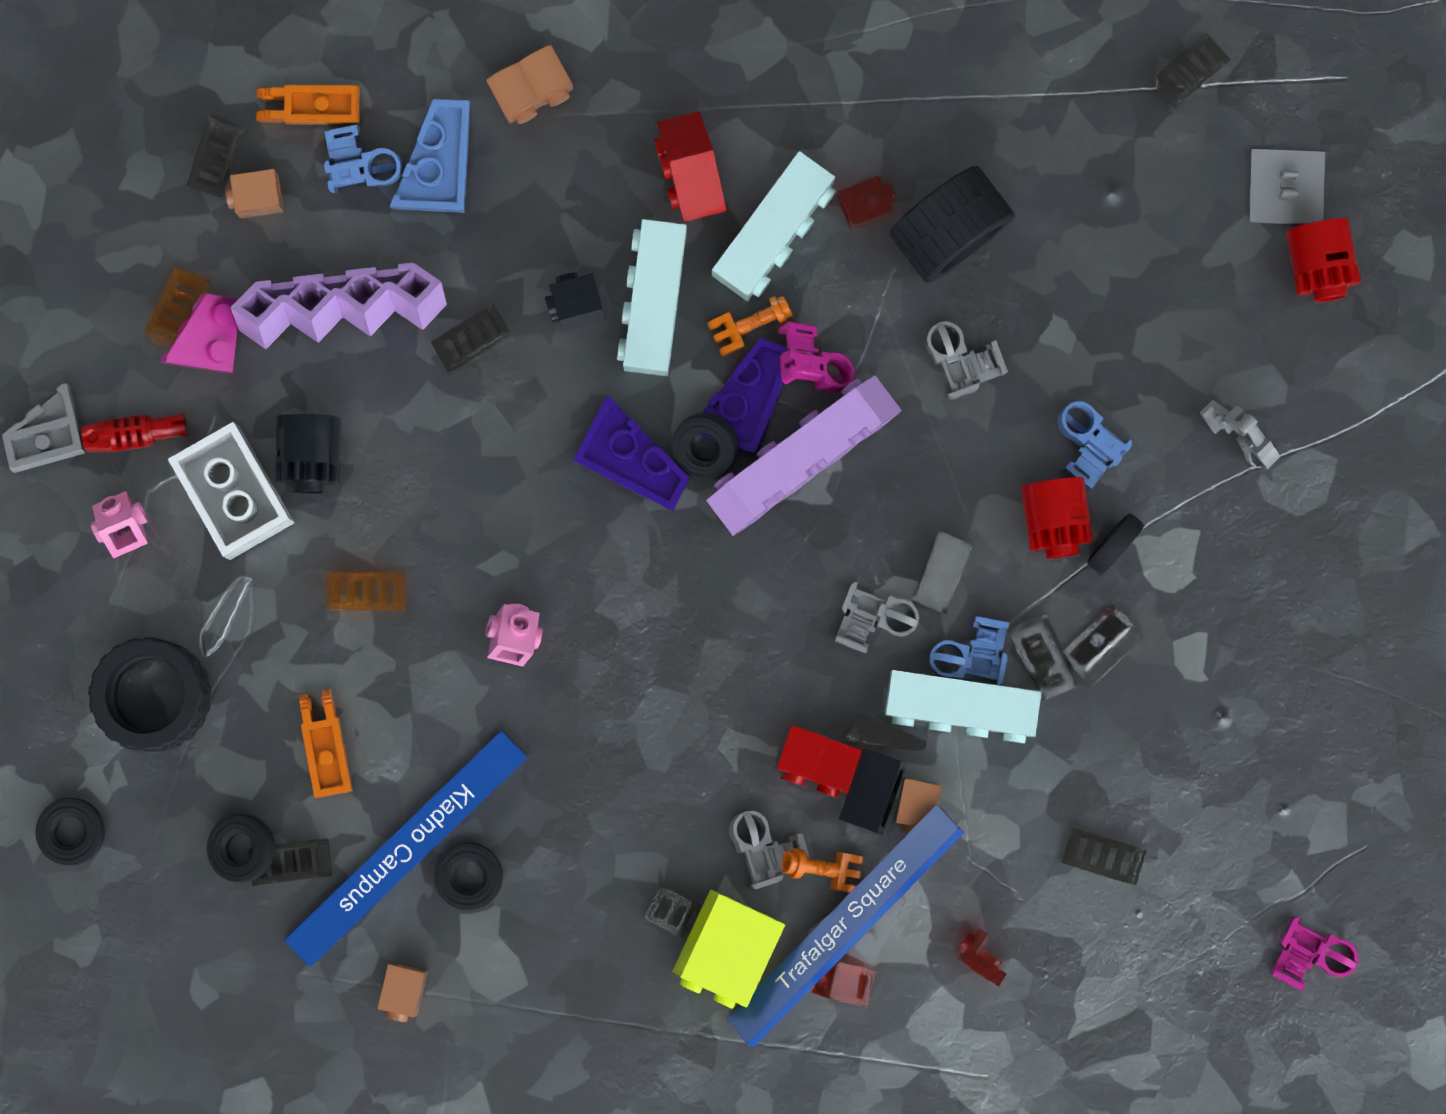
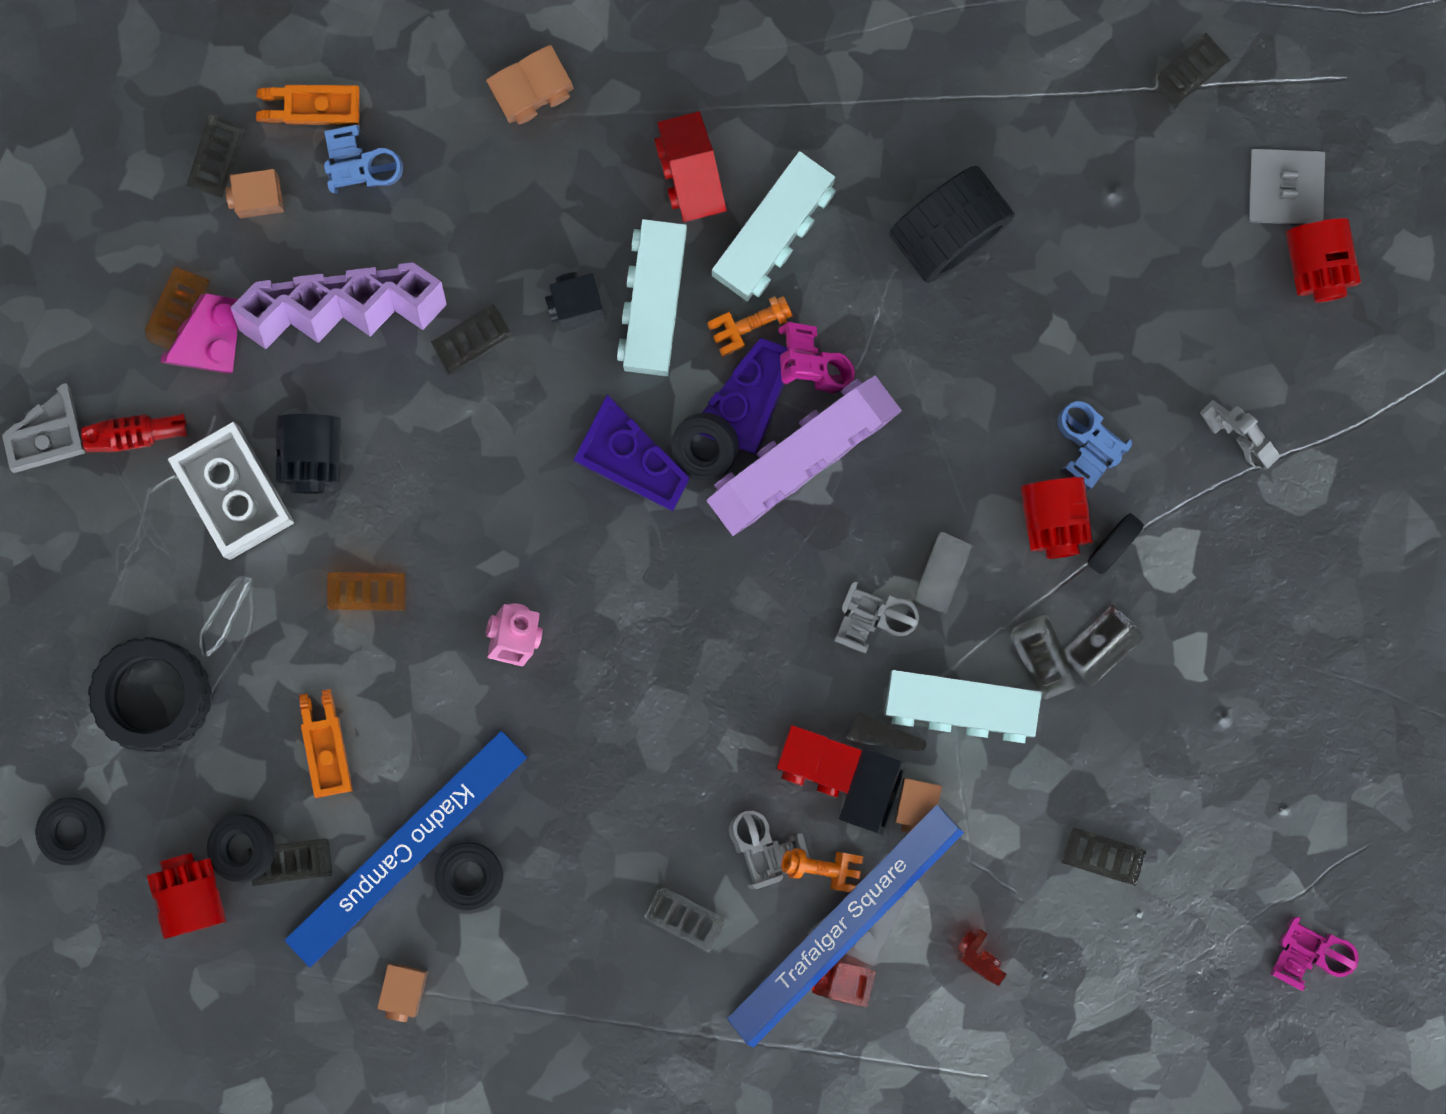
bright pink brick [90,491,148,558] -> none
medium blue wing [390,99,471,213] -> none
neon yellow brick [672,889,785,1009] -> none
clear red brick [837,176,897,232] -> none
light grey piece [926,321,1008,400] -> none
medium blue piece [929,616,1009,686] -> none
none -> red gear [147,853,227,940]

